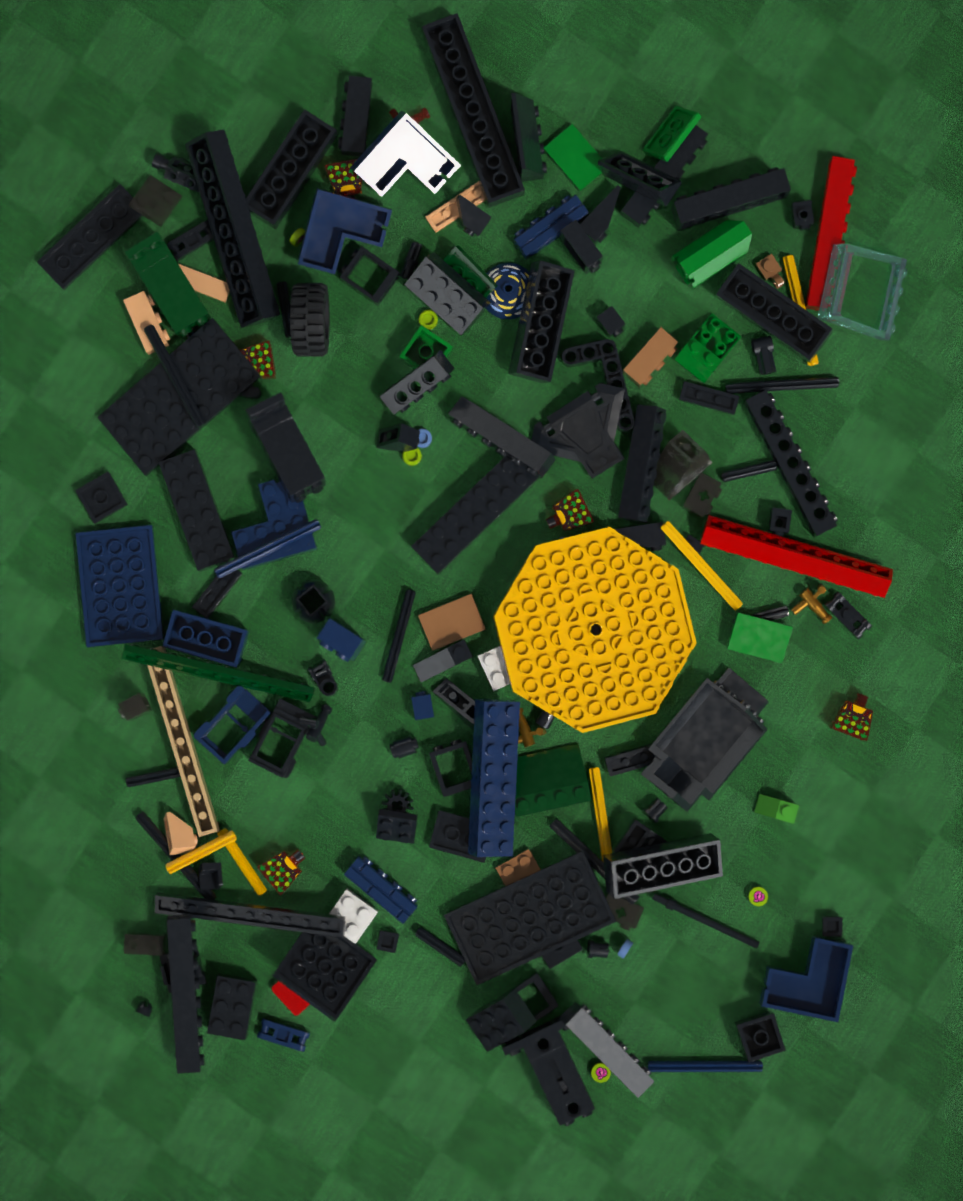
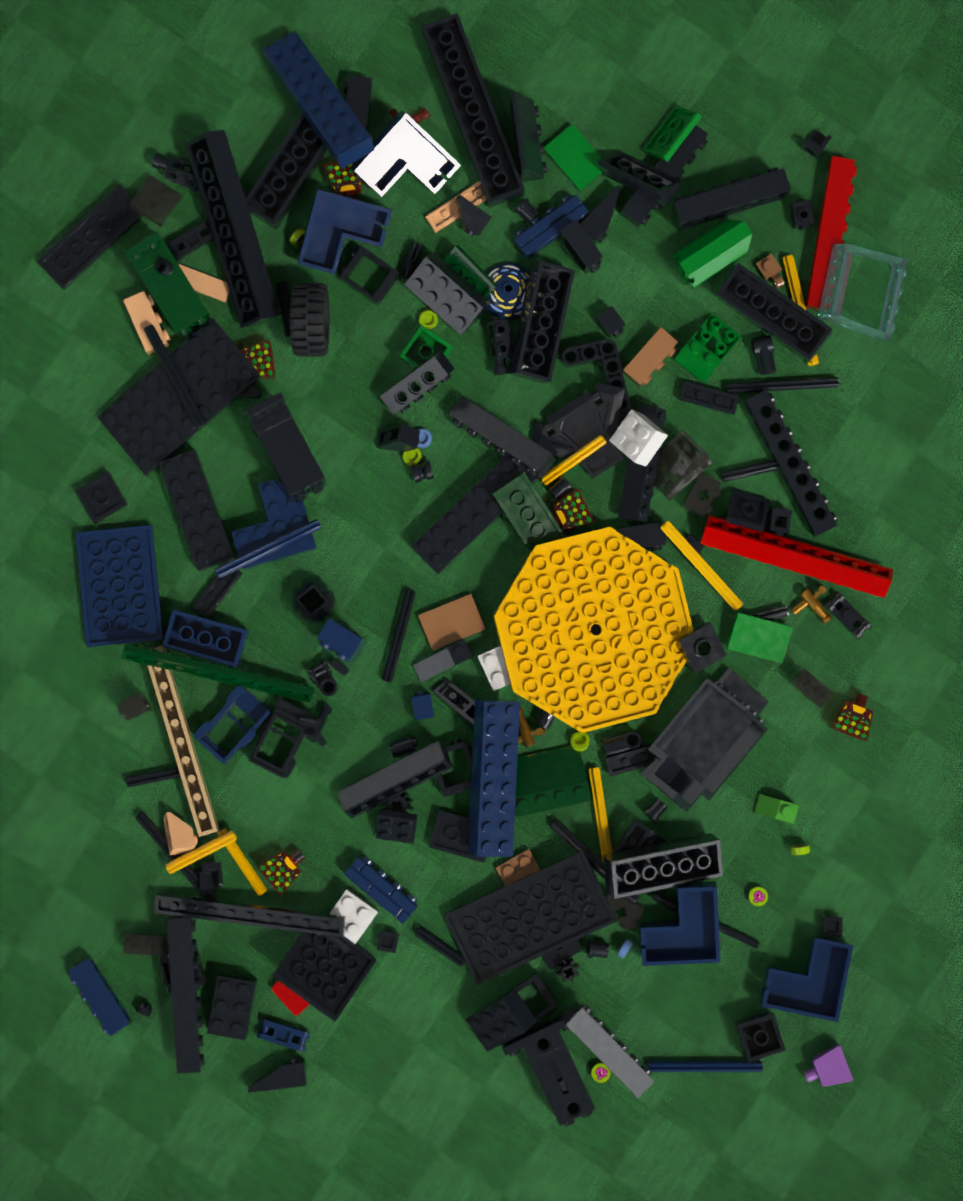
none -> dark blue brick [68,957,132,1036]
none -> black hinge [156,259,173,276]
none -> black slope [248,1058,307,1093]
none -> dark blue brick [263,31,374,169]
none -> black tile [330,659,350,676]
none -> black brick [338,741,452,818]
none -> black wheel [411,460,434,483]
none -> black brick [486,317,513,376]
none -> dark green plate [491,472,565,553]
none -> black bush [514,198,539,223]
none -> yellow axle [541,435,606,485]
none -> black bush [549,475,574,500]
none -> black gear [556,957,579,982]
none -> lime tile [570,731,590,751]
none -> black piece [603,731,641,756]
none -> white brick [609,409,668,466]
none -> dark blue piece [640,881,721,966]
none -> black piece [677,621,727,674]
none -> black plate [725,489,770,532]
none -> clear smoke brick [789,668,834,708]
none -> lime tile [790,844,810,855]
none -> black panel [801,130,832,159]
none -> medium lavender torso [804,1043,854,1087]

